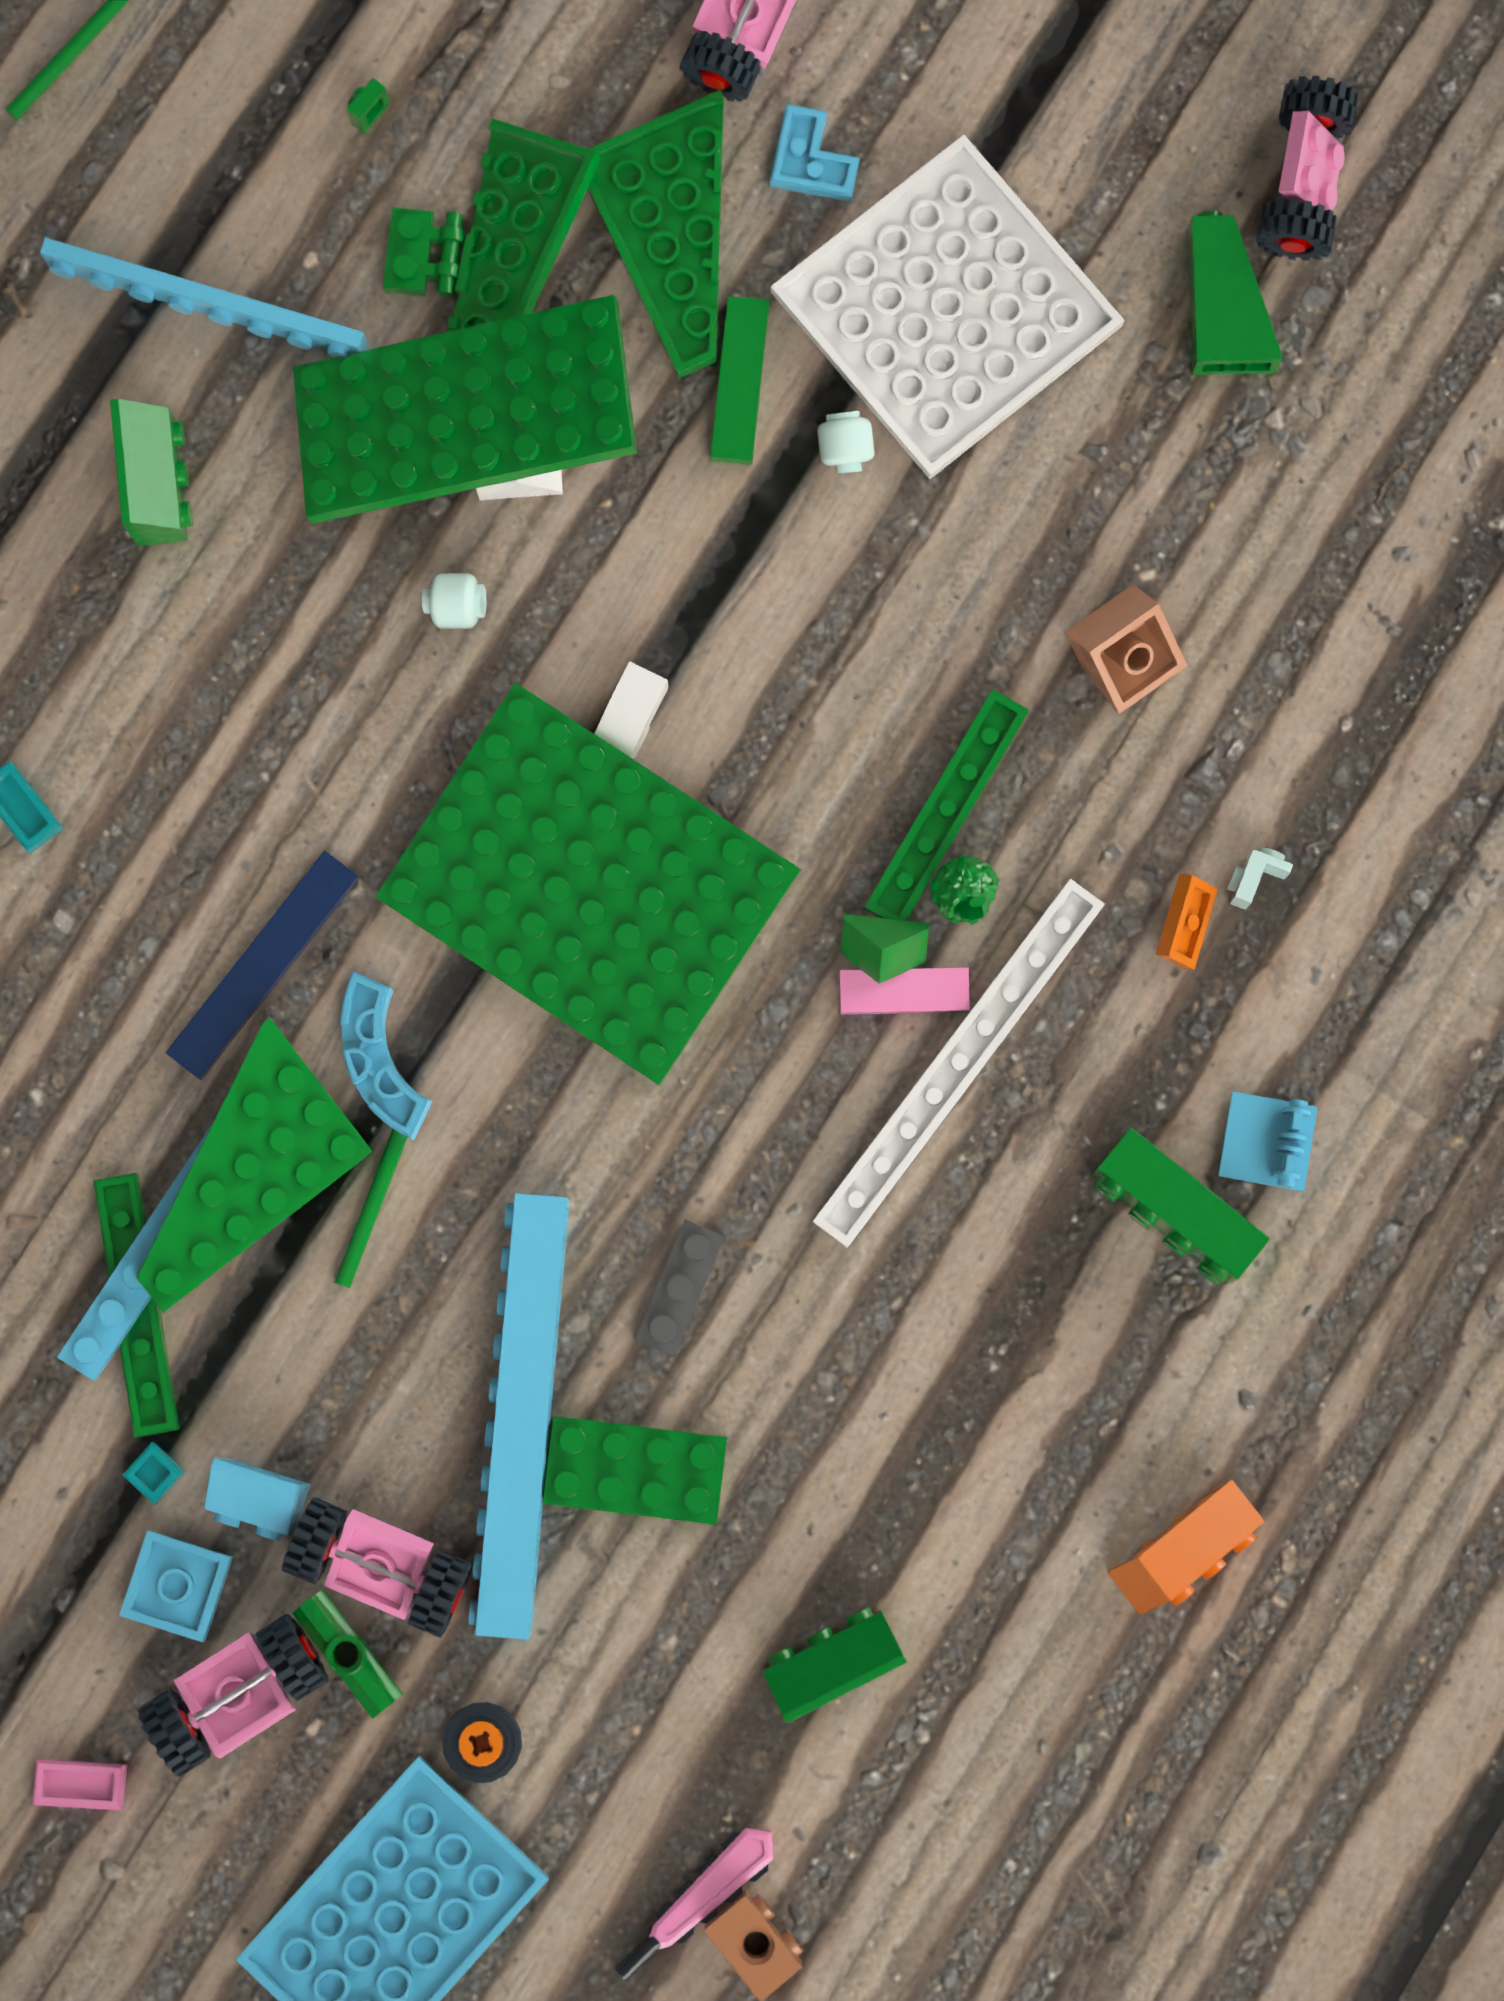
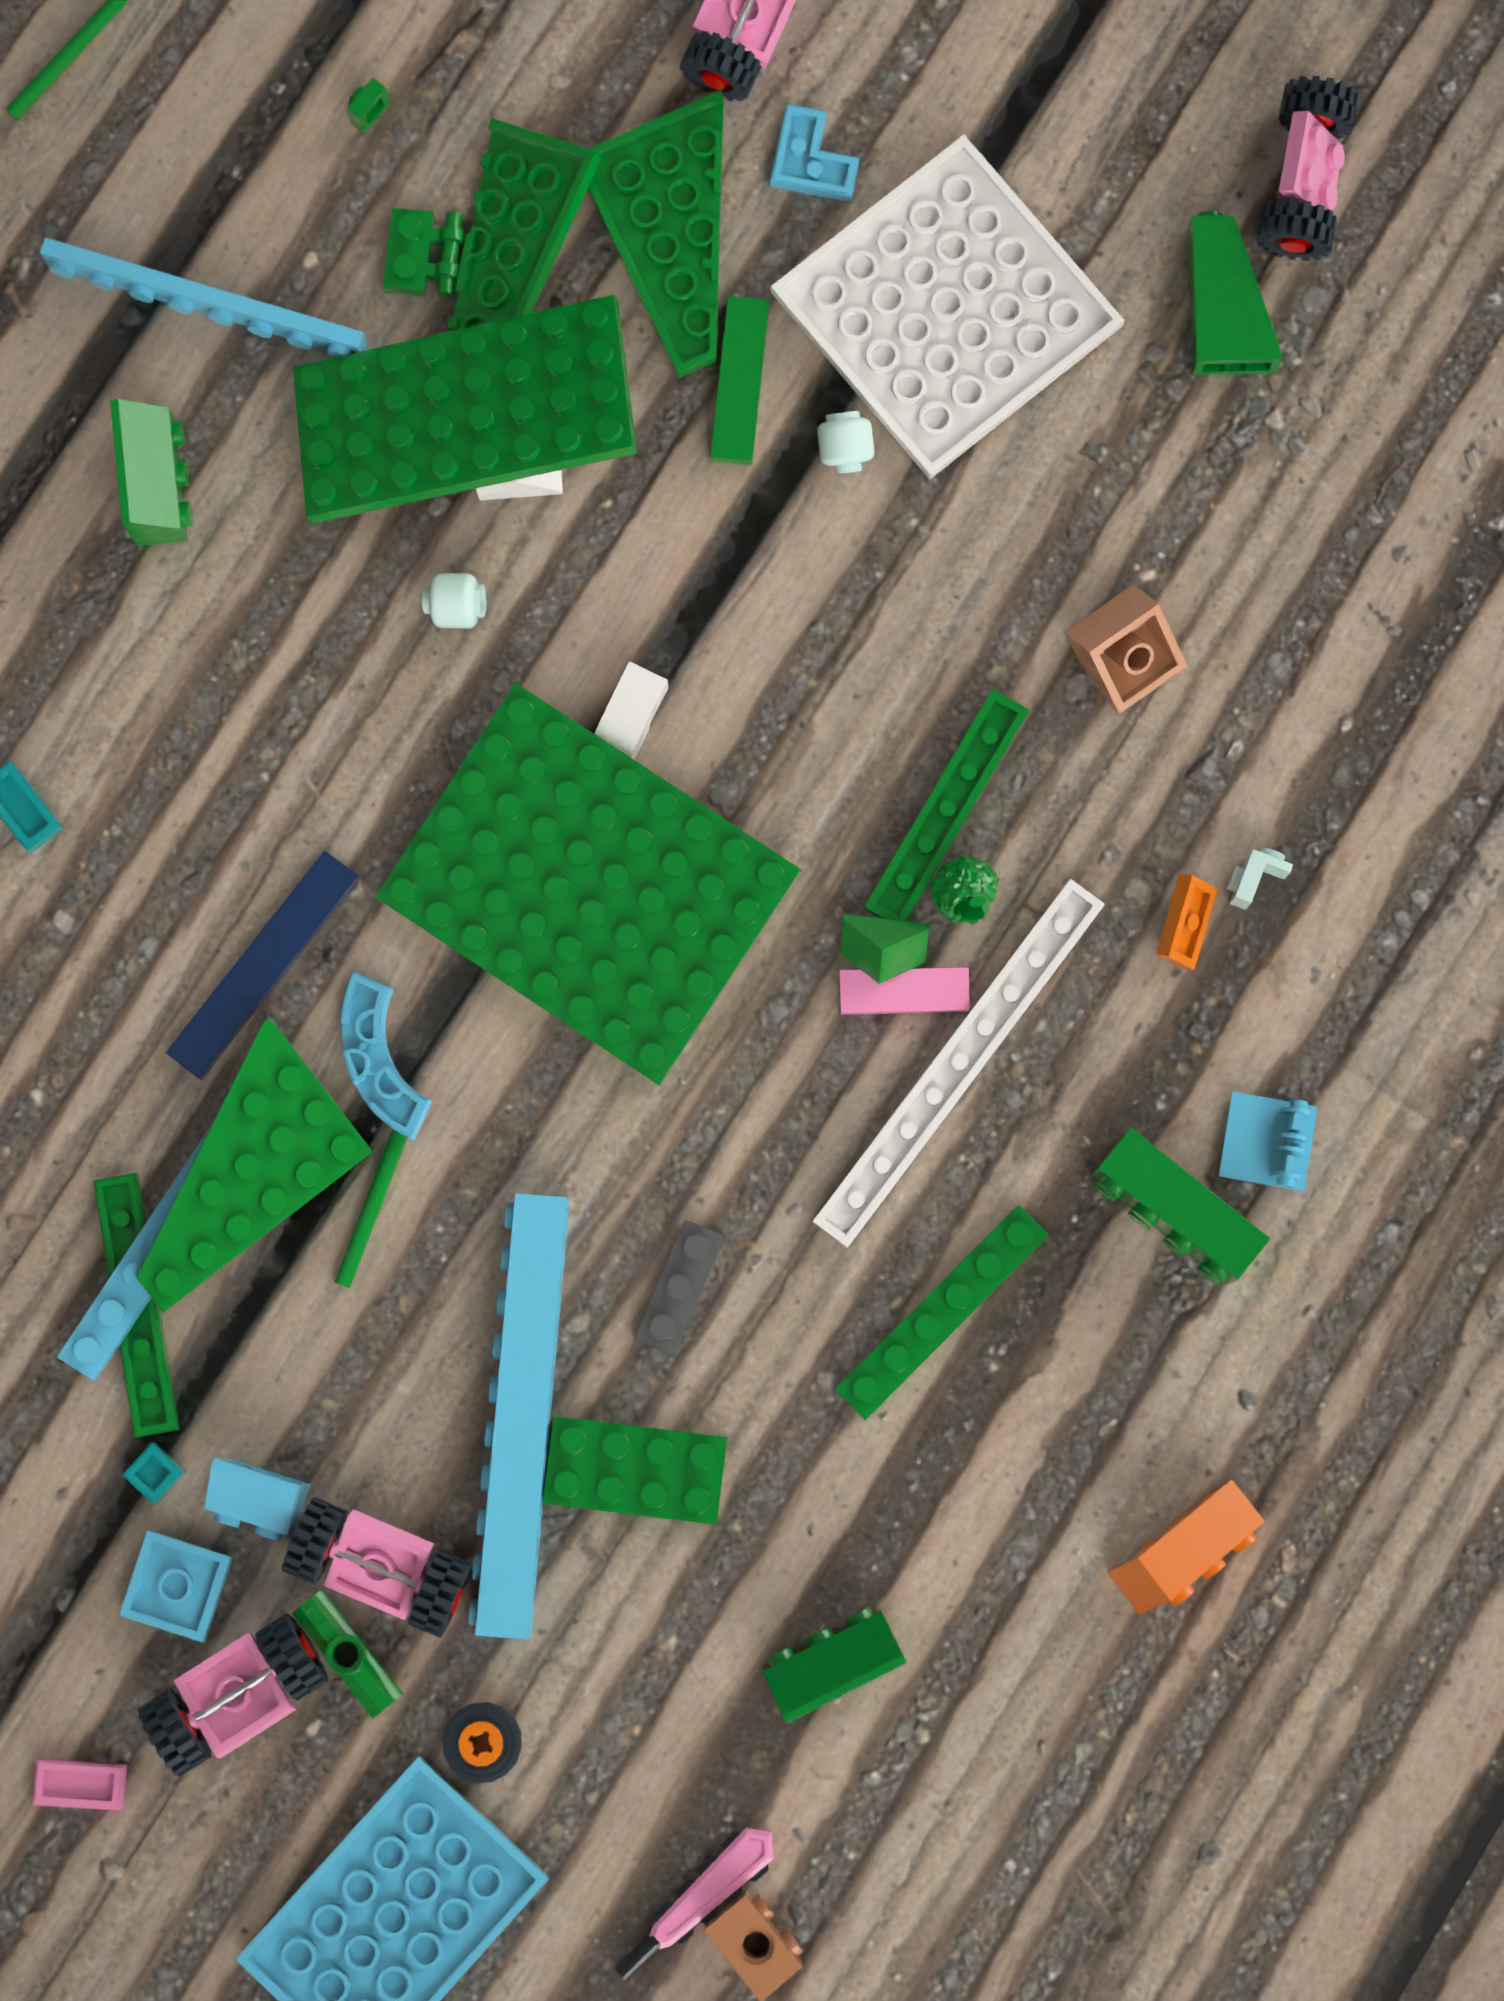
none -> green plate [835,1204,1049,1421]

